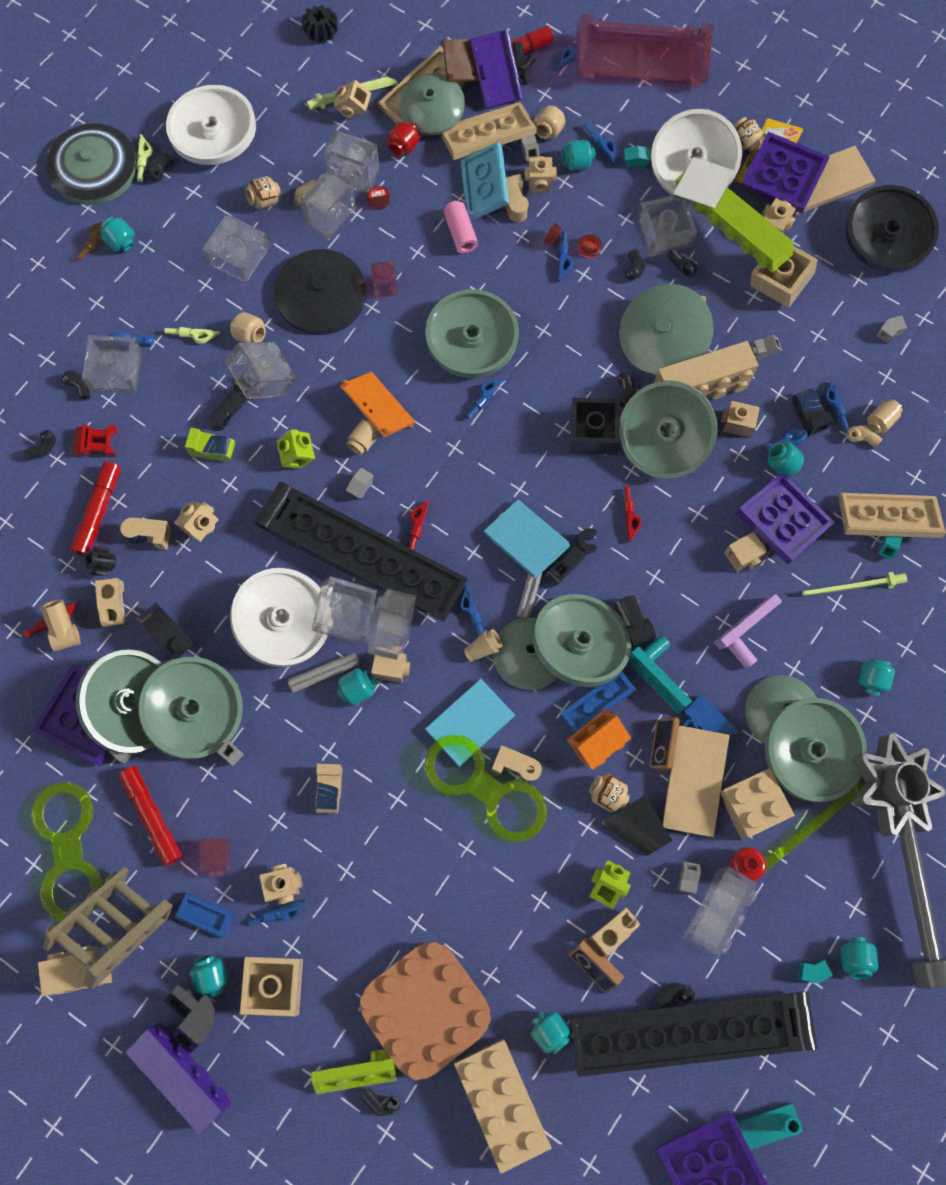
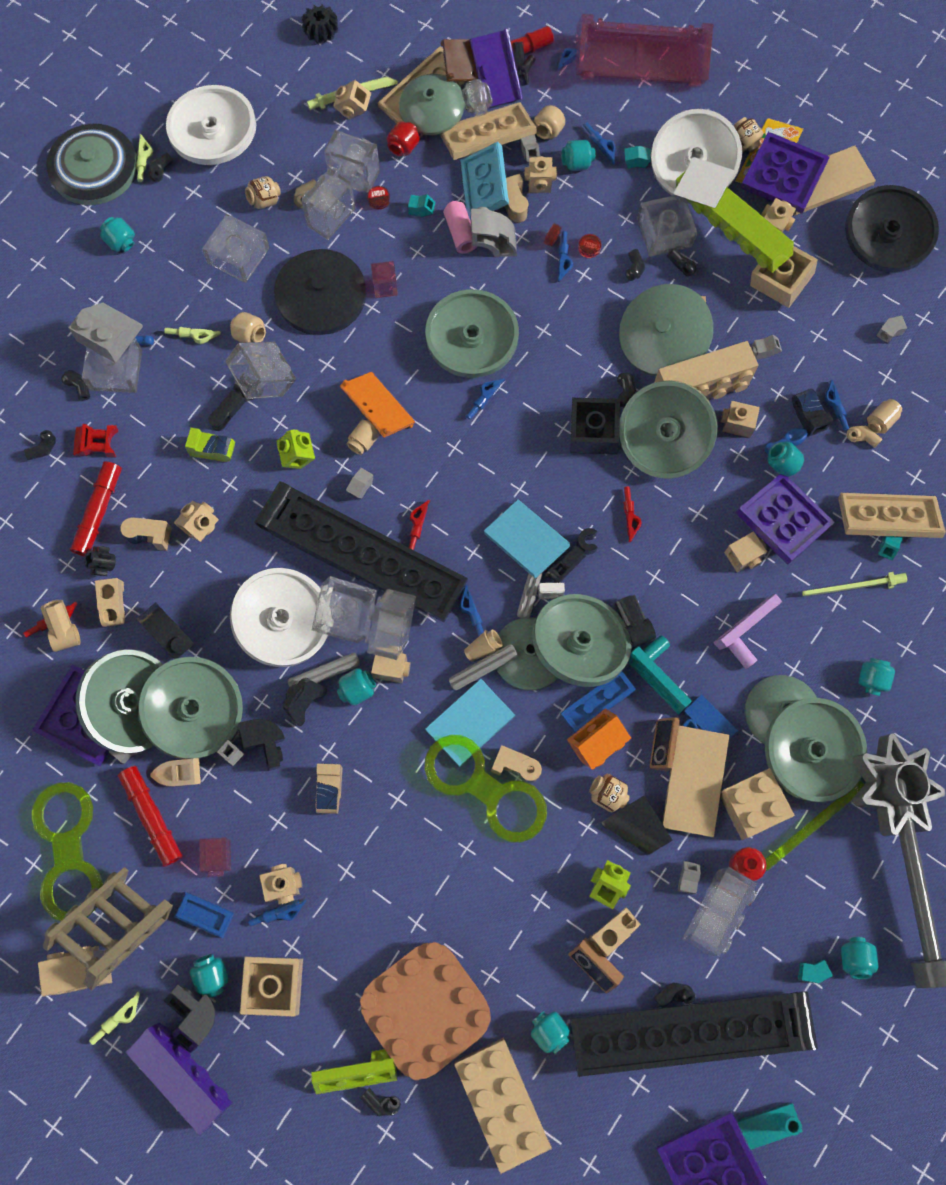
clear orange hand [77,221,104,261] -> none
none -> light grey slope [68,303,143,363]
none -> yellowish green hand [89,991,140,1045]
none -> tan plate [150,758,201,786]
none -> black brick [237,719,285,771]
none -> black piece [283,678,327,726]
none -> teal piece [408,194,436,217]
none -> light grey axle [449,644,518,690]
none -> clear head [462,79,493,116]
none -> light grey brick [471,207,517,257]
none -> white tile [538,583,565,599]

